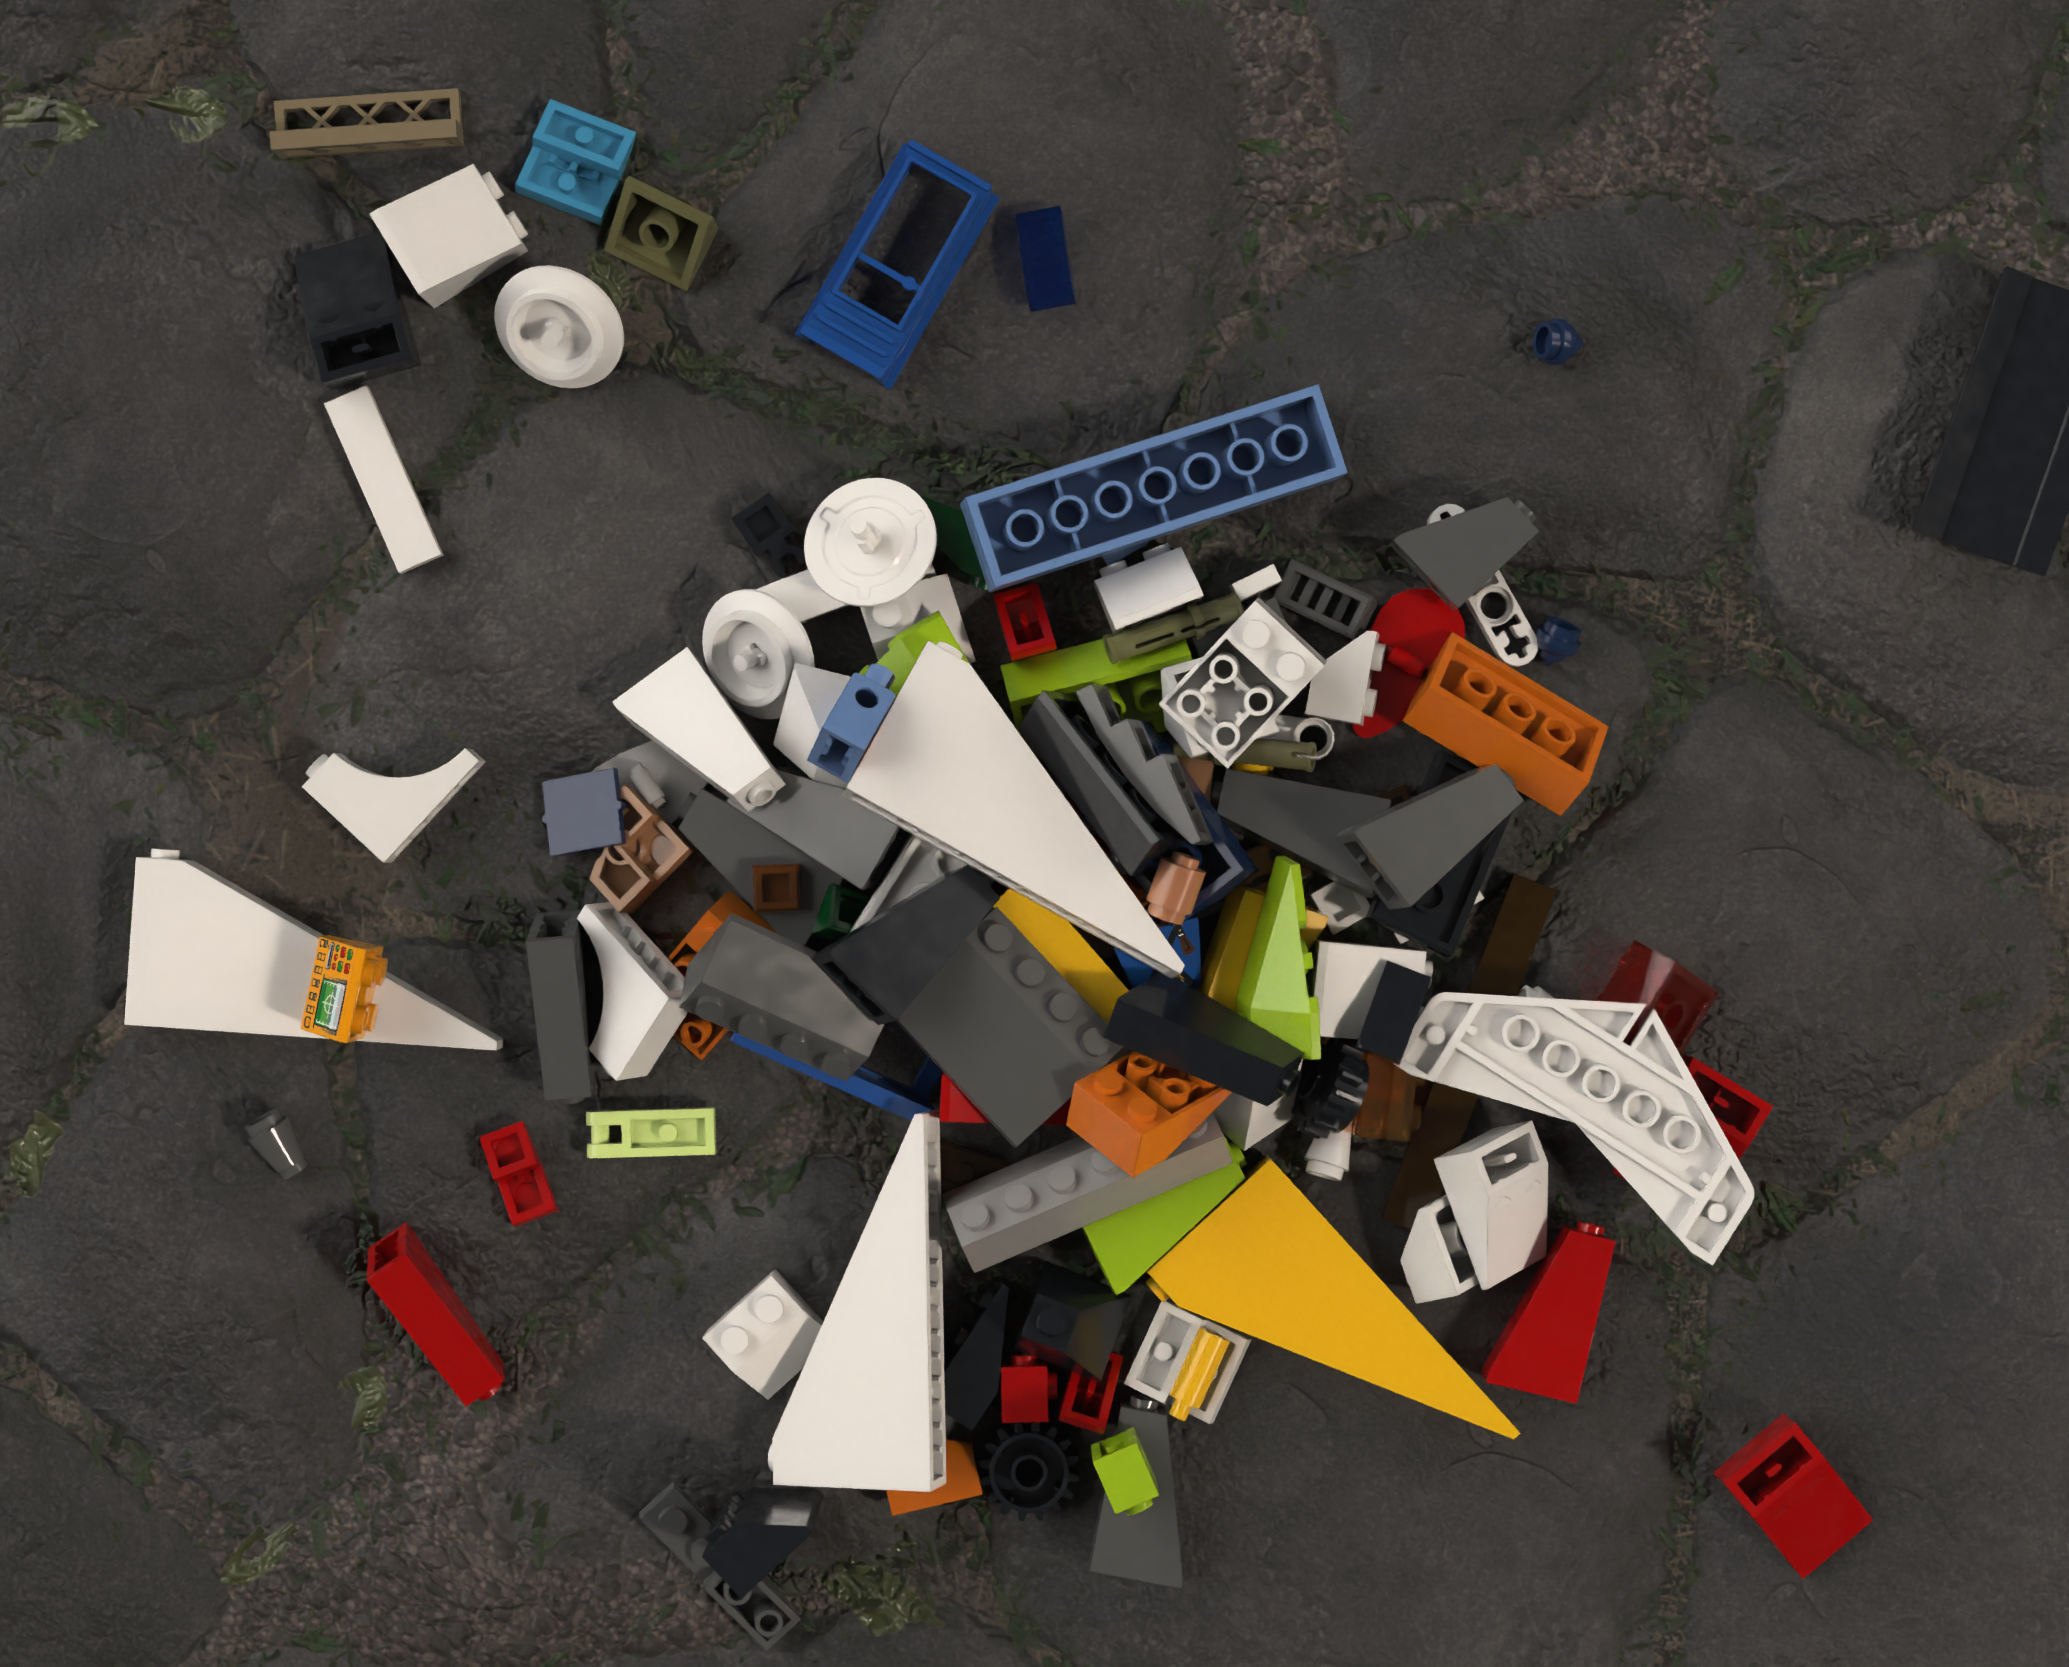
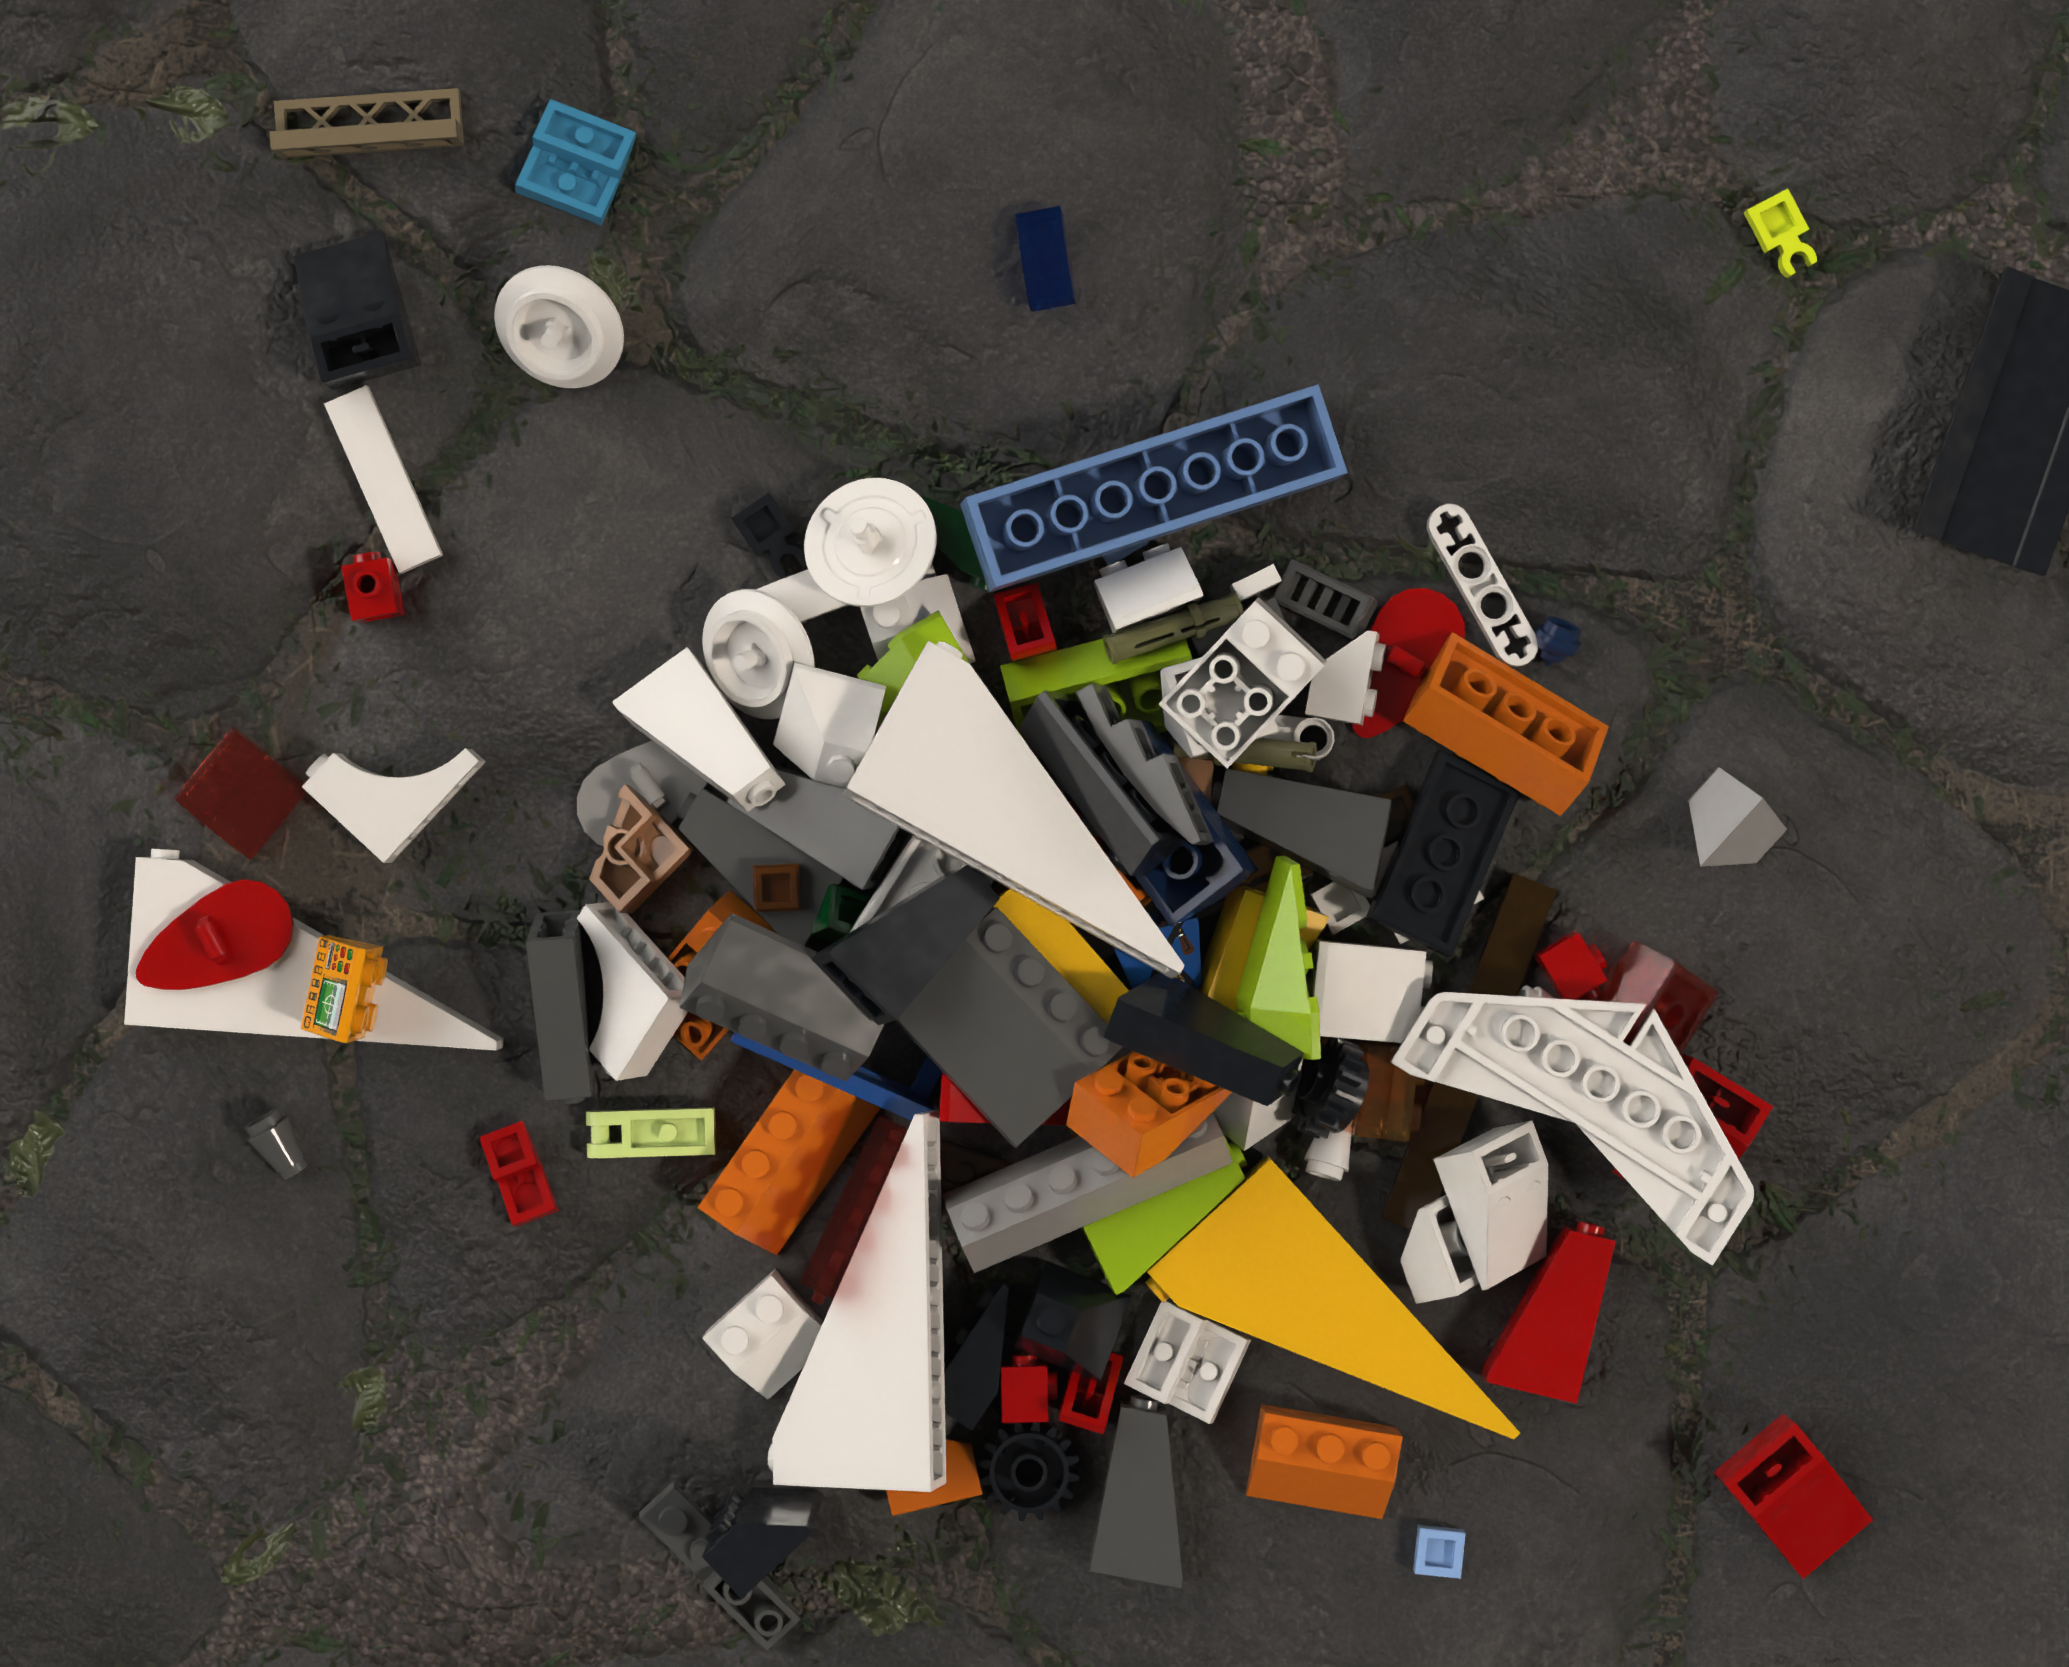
red slope [366,1222,504,1407] -> none
white slope [370,164,528,308] -> none
piece [542,768,626,857] -> none
olive slope [604,176,719,291] -> none
blue piece [794,139,1000,390] -> none
medium blue torso [807,664,896,783] -> none
lime brick [1091,1427,1159,1515] -> none
nougat brick [1146,851,1206,925] -> none
yellow cylinder [1169,1326,1230,1421] -> none
dark grey slope [1334,764,1524,910] -> none
black slope [1355,961,1431,1065] -> none
dark grey slope [1389,497,1539,611] -> none
dark blue plate [1533,318,1583,365] -> none
none -> red shield [135,879,294,990]
none -> clear red slope [174,726,307,860]
none -> red brick [341,552,405,623]
none -> orange slope [697,1069,881,1255]
none -> clear red fence [800,1114,908,1305]
none -> orange slope [1246,1404,1403,1519]
none -> light blue tile [1413,1524,1466,1579]
none -> red brick [1533,931,1608,1000]
none -> light grey slope [1687,767,1787,867]
none -> neon yellow plate [1744,189,1817,278]

